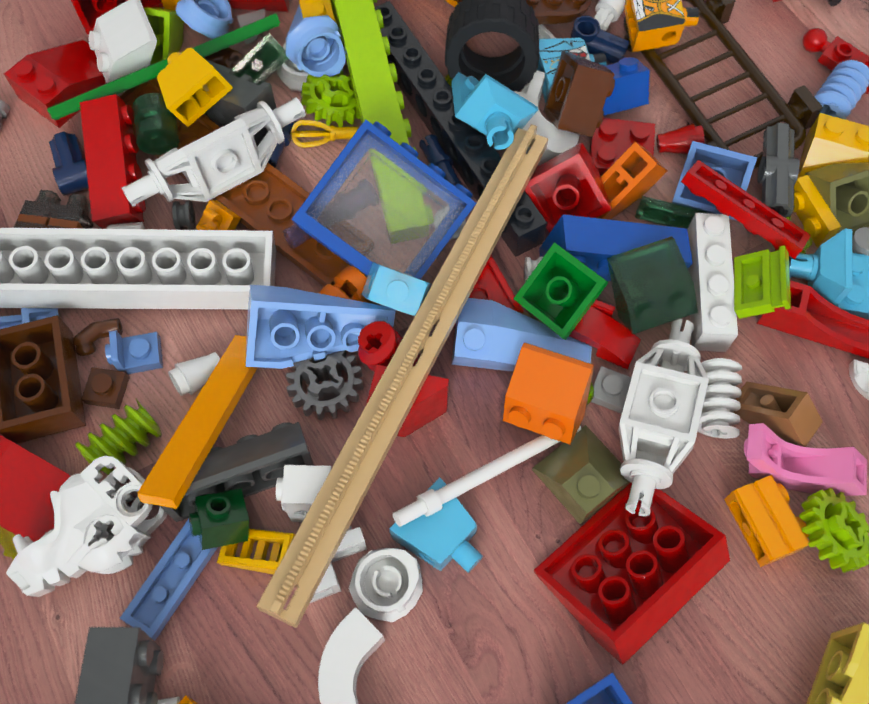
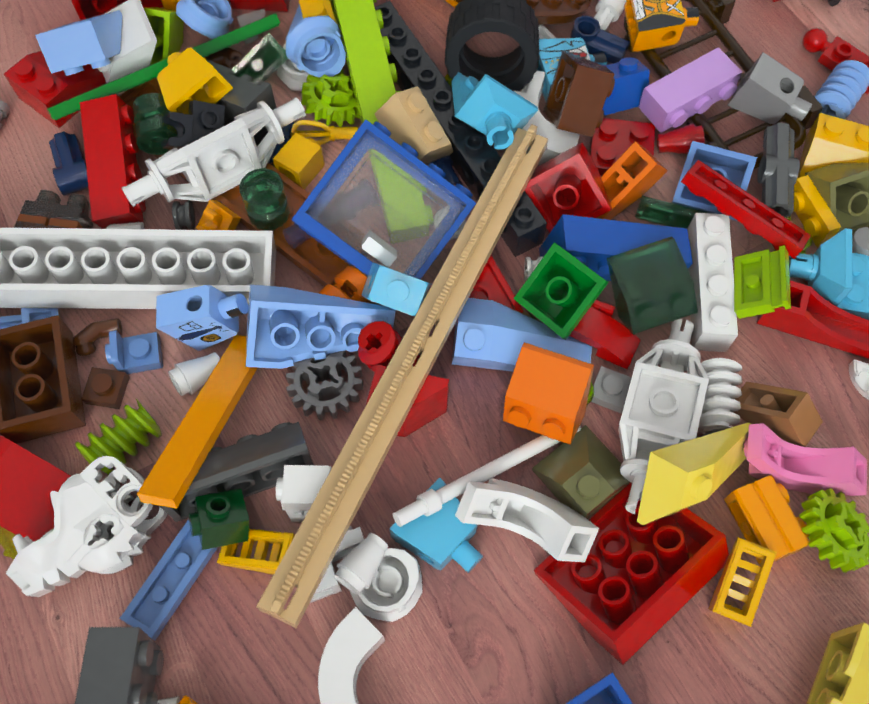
none -> light blue slope [35,10,122,76]
none -> light blue torso [156,285,248,351]
none -> black plate [161,100,225,150]
none -> clear green wheel [239,168,290,231]
none -> yellow brick [273,133,325,190]
none -> white cone [334,533,389,595]
none -> white tile [362,230,397,267]
none -> tan slope [375,86,453,164]
none -> white arch [455,478,599,562]
none -> light yellow wedge [637,422,751,525]
none -> lavender brick [639,47,742,133]
none -> yellow slope [708,537,777,627]
none -> light grey torso [728,53,812,124]

